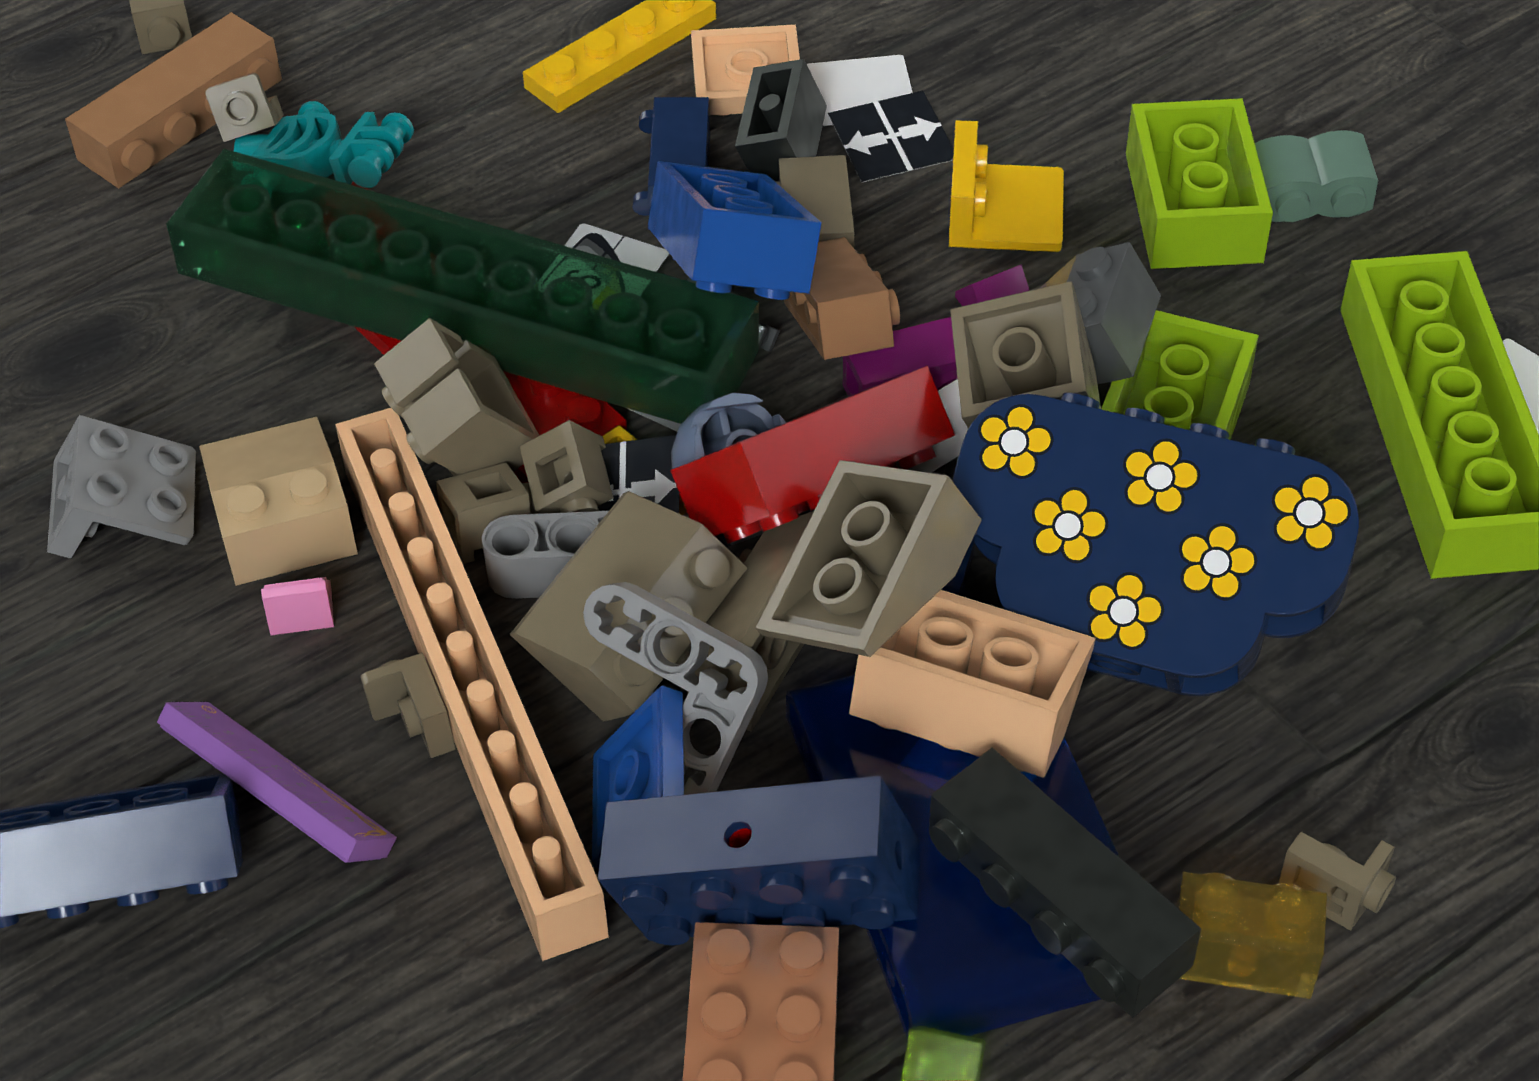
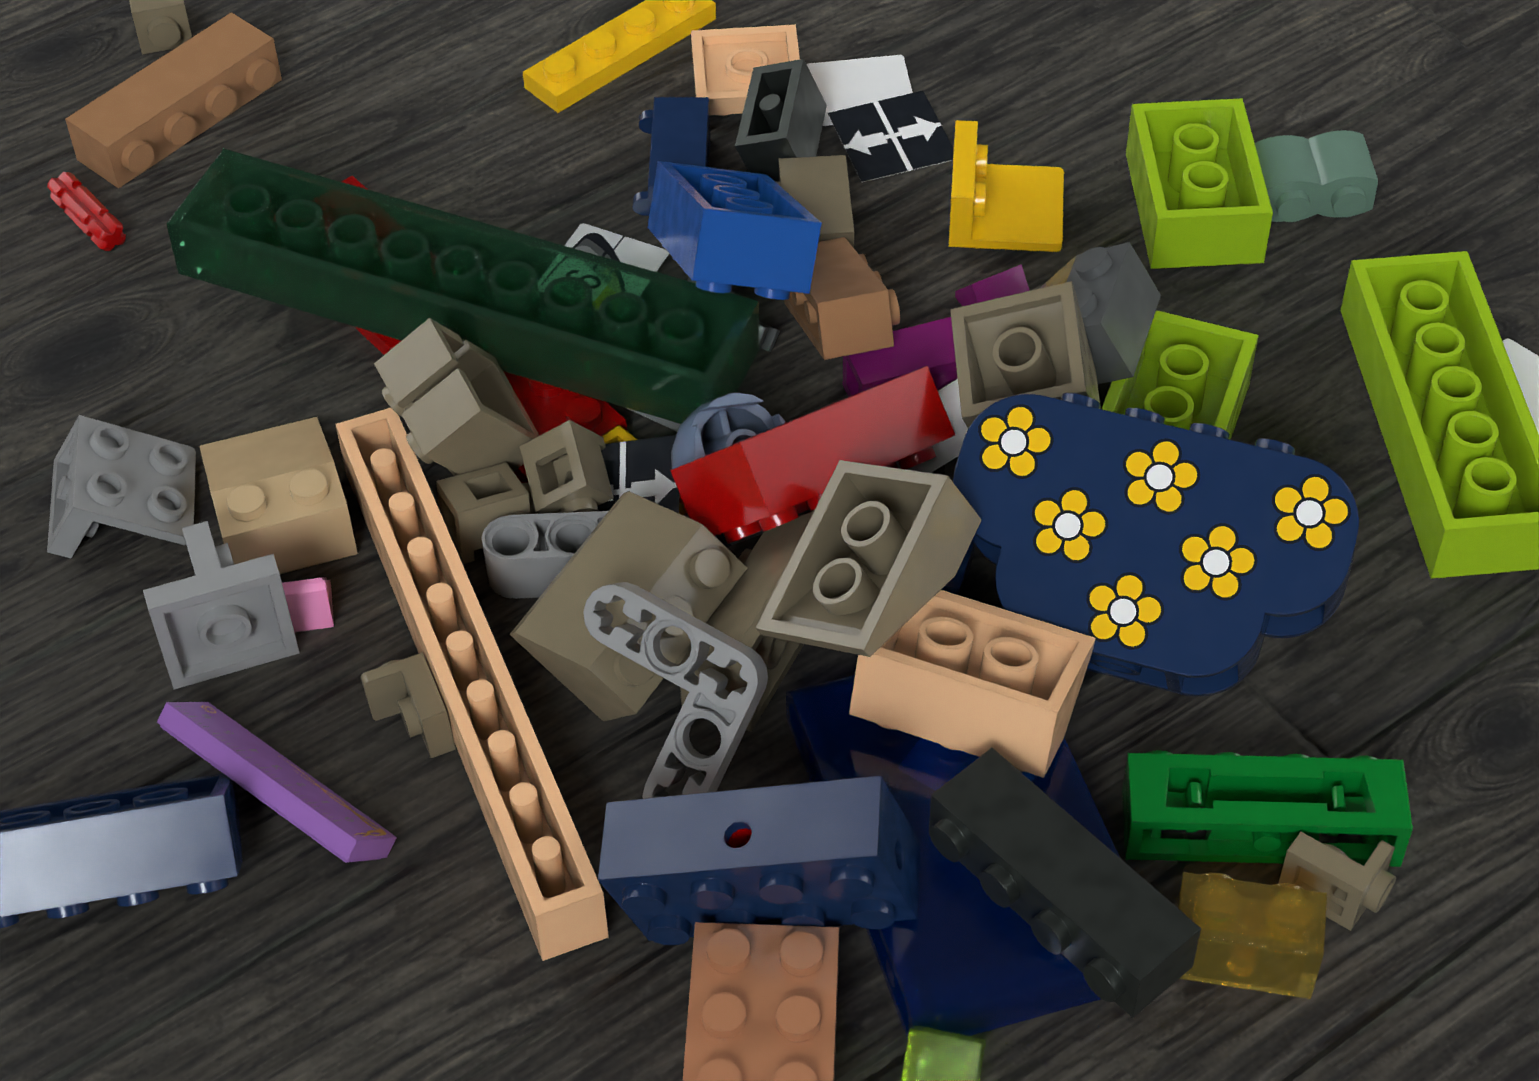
dark tan bracket [205,73,284,142] -> none
teal piece [234,101,414,202] -> none
blue tile [592,686,684,869] -> none
none -> red axle [47,172,126,251]
none -> light grey bracket [143,521,300,689]
none -> green brick [1122,750,1413,867]

